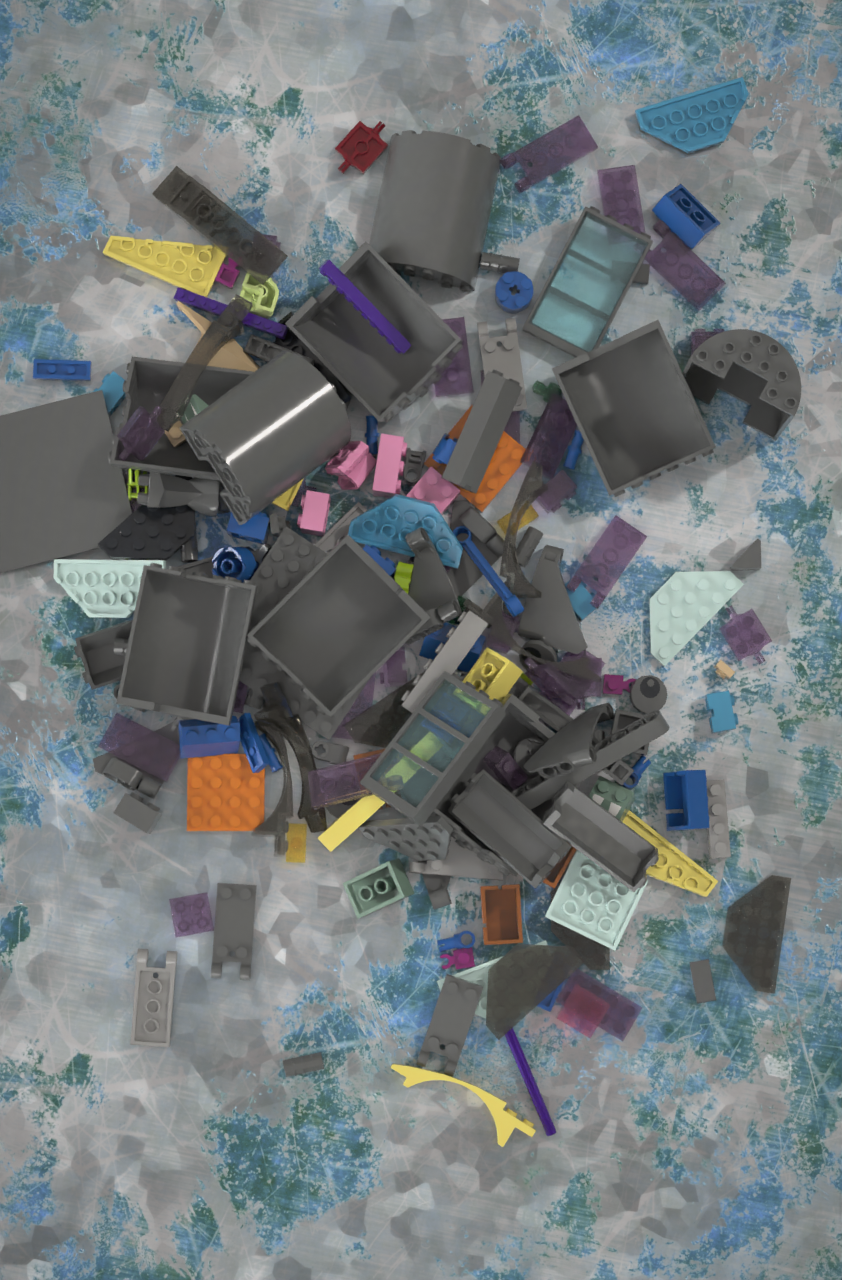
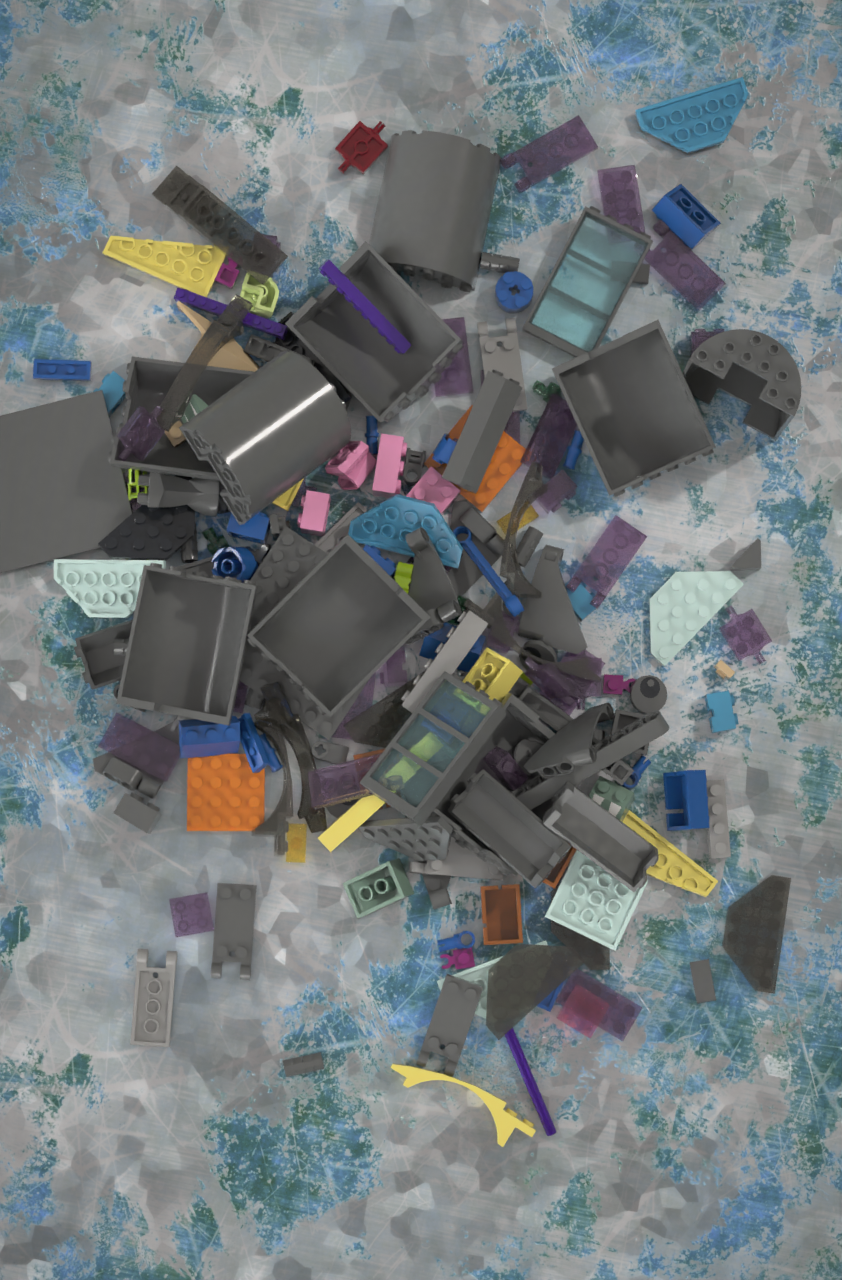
none -> plate [202,527,229,555]

